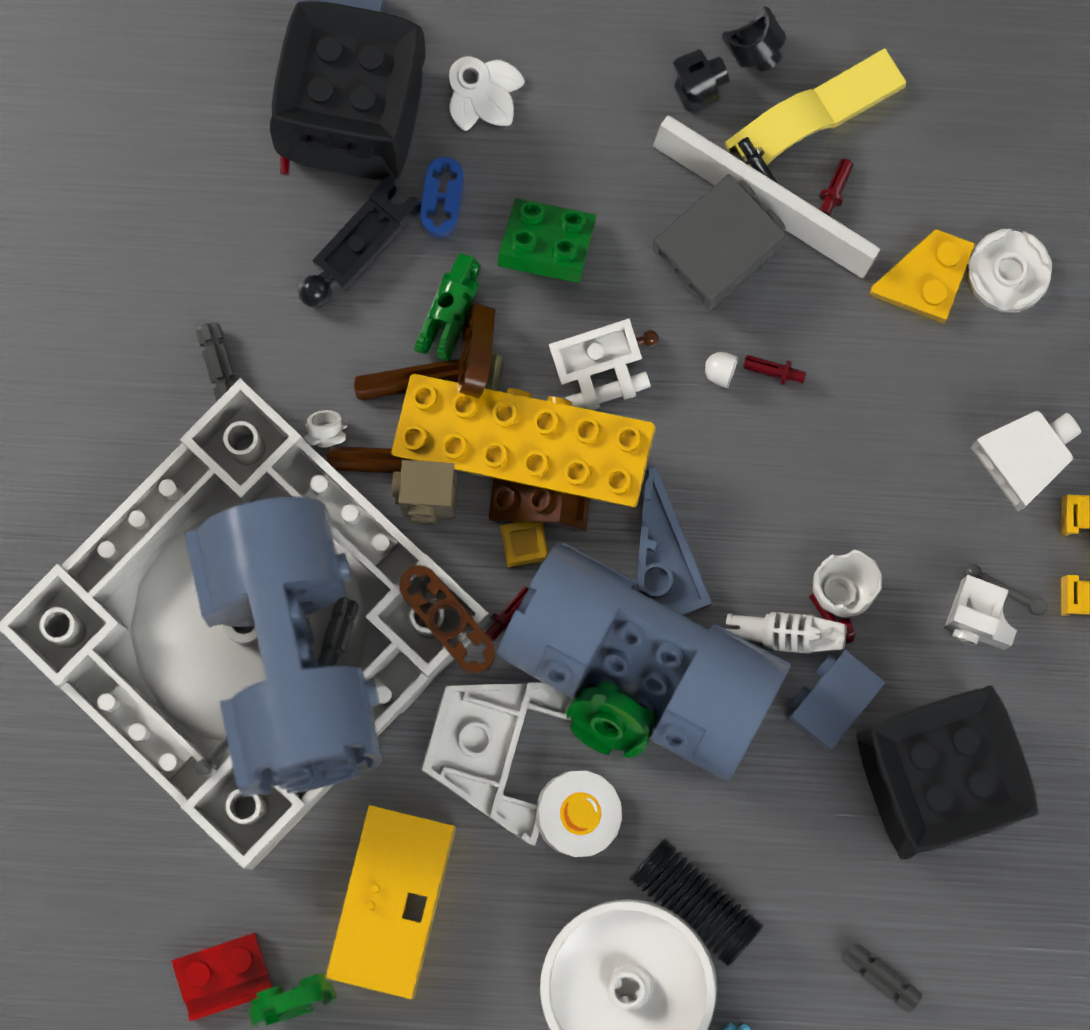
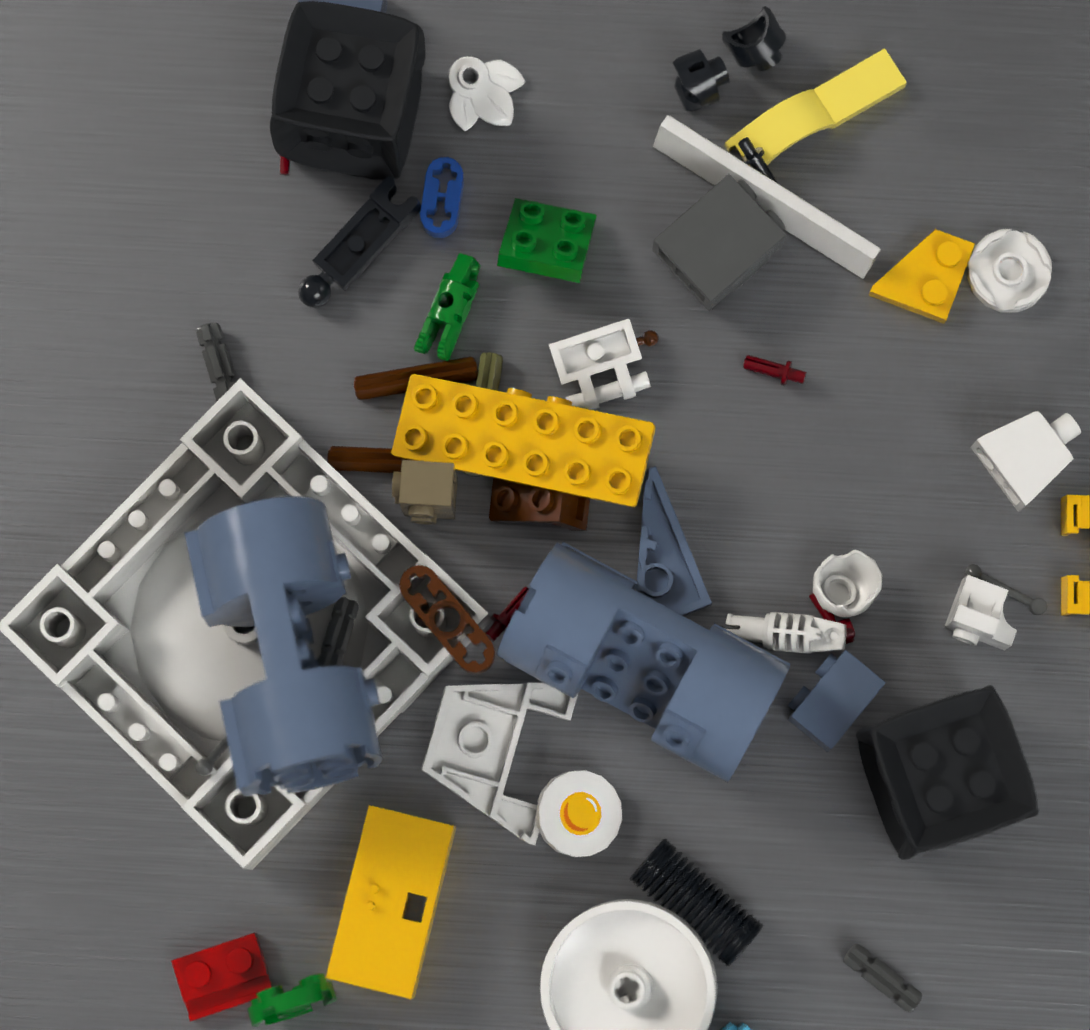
white plate [304,410,347,448] -> none
reddish brown beam [457,302,495,399] -> none
yellow tile [500,523,548,569] -> none
green plate [566,681,656,758] -> none
white hinge [705,352,739,388] -> none
dark red piece [819,159,854,216] -> none

